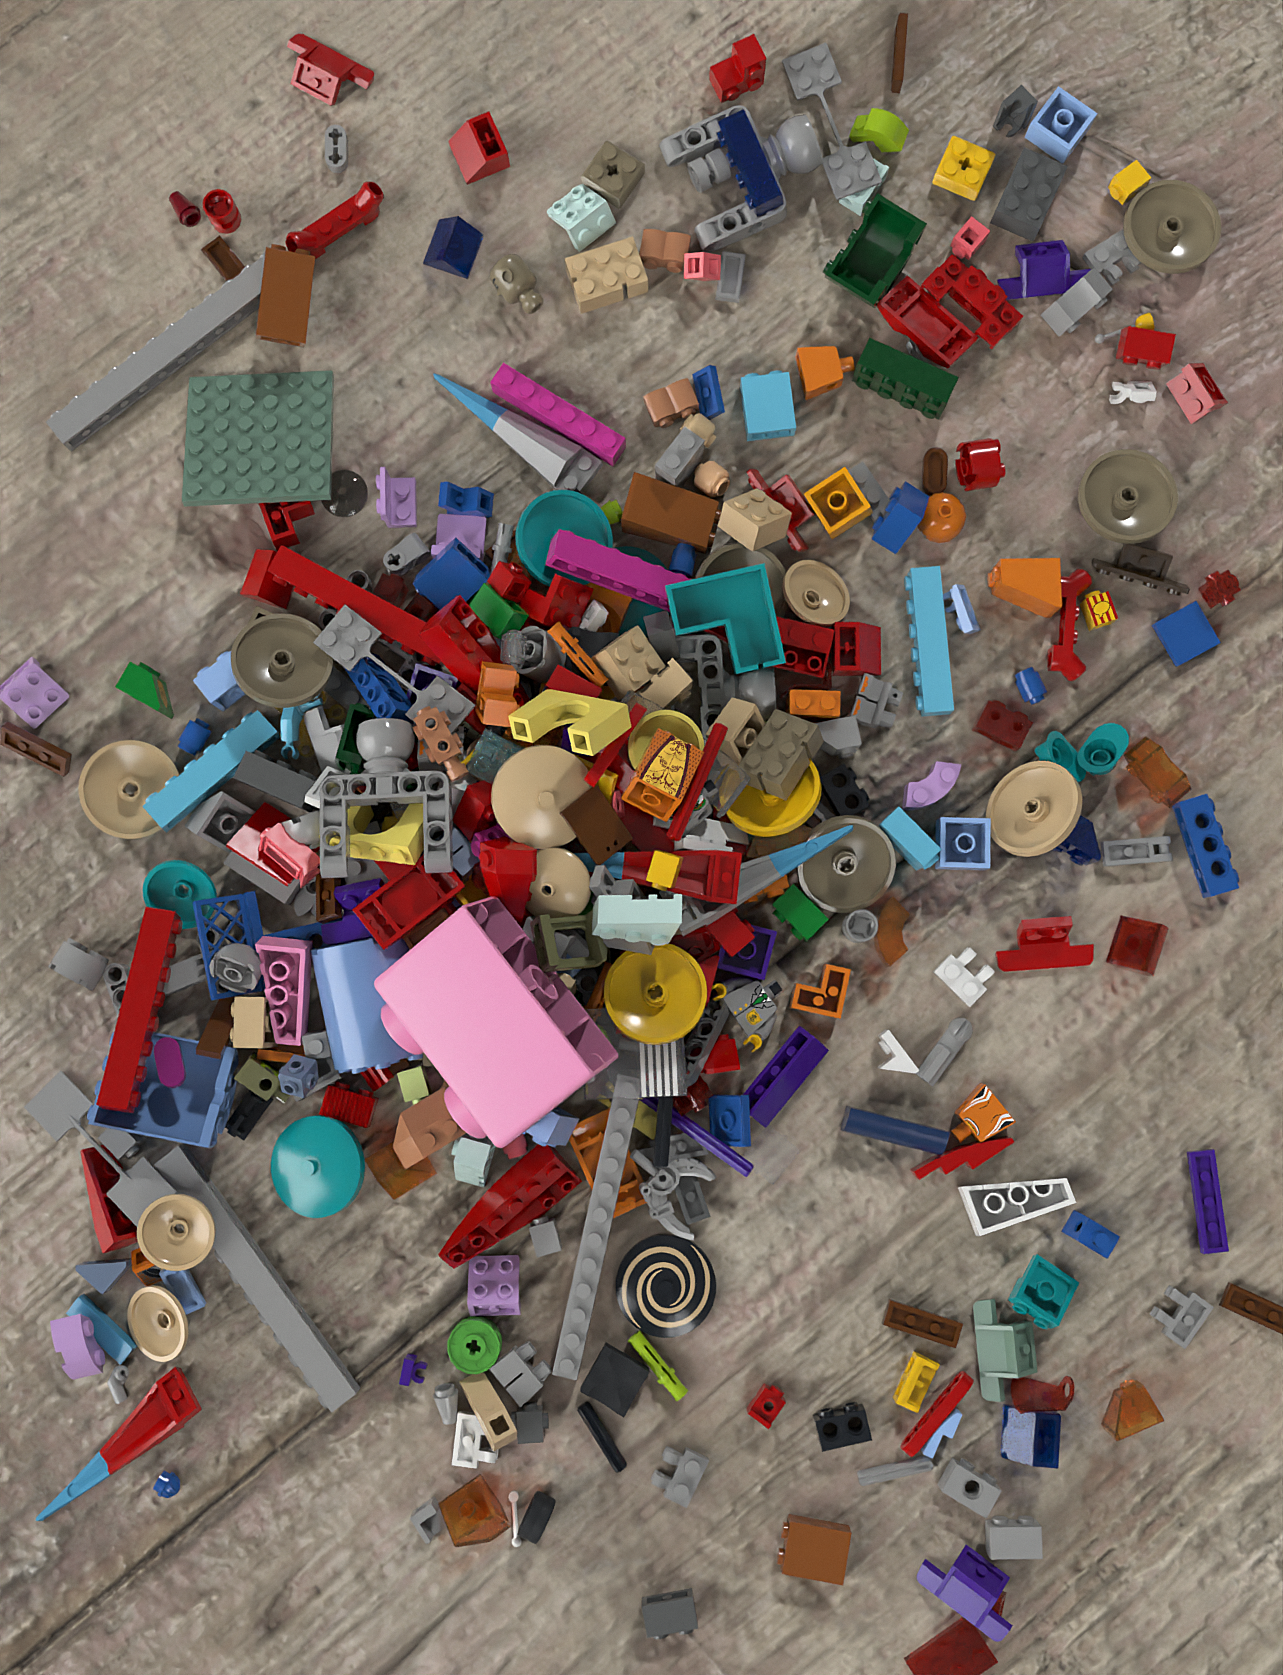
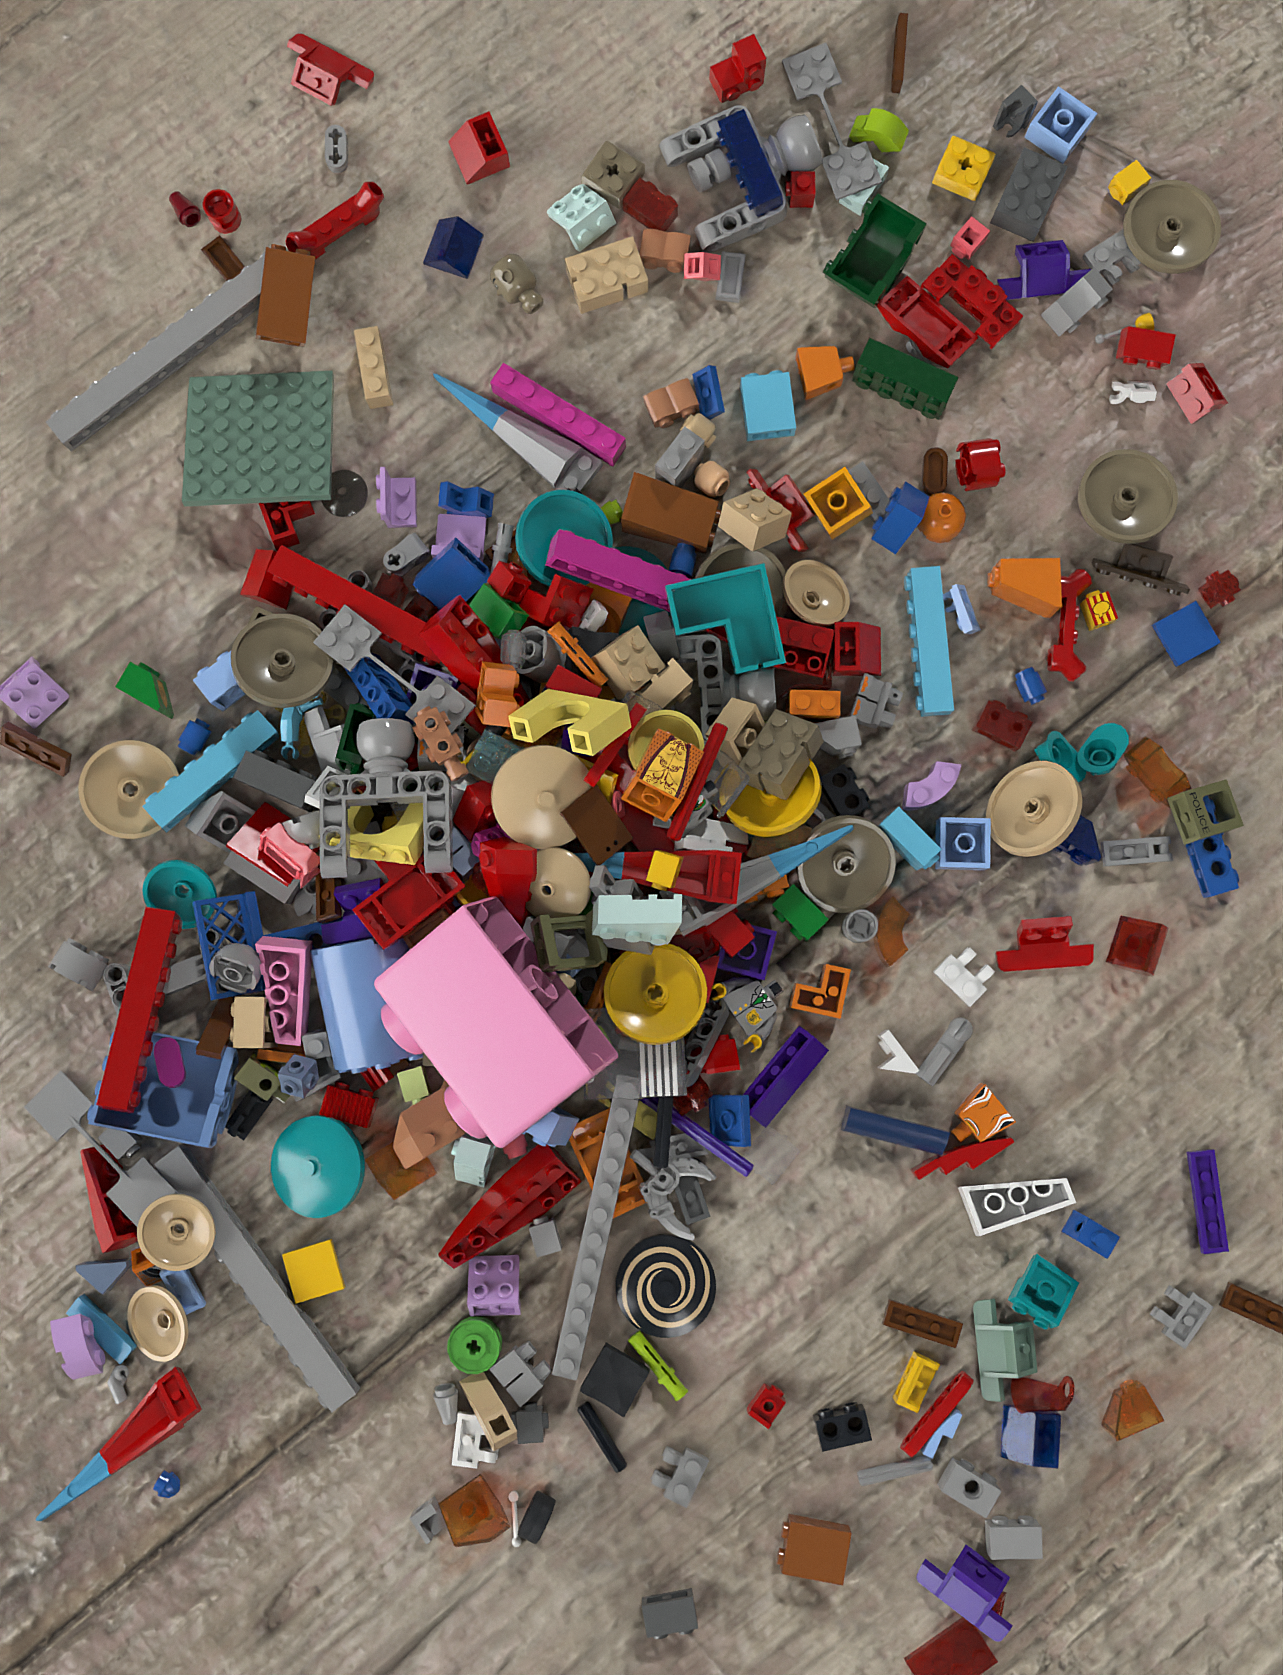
dark purple tile [399,1354,428,1386] -> none
none -> yellow tile [282,1239,346,1304]
none -> tan brick [354,326,394,409]
none -> clear red brick [623,178,678,232]
none -> red brick [785,171,816,208]
none -> olive window [1167,779,1244,845]

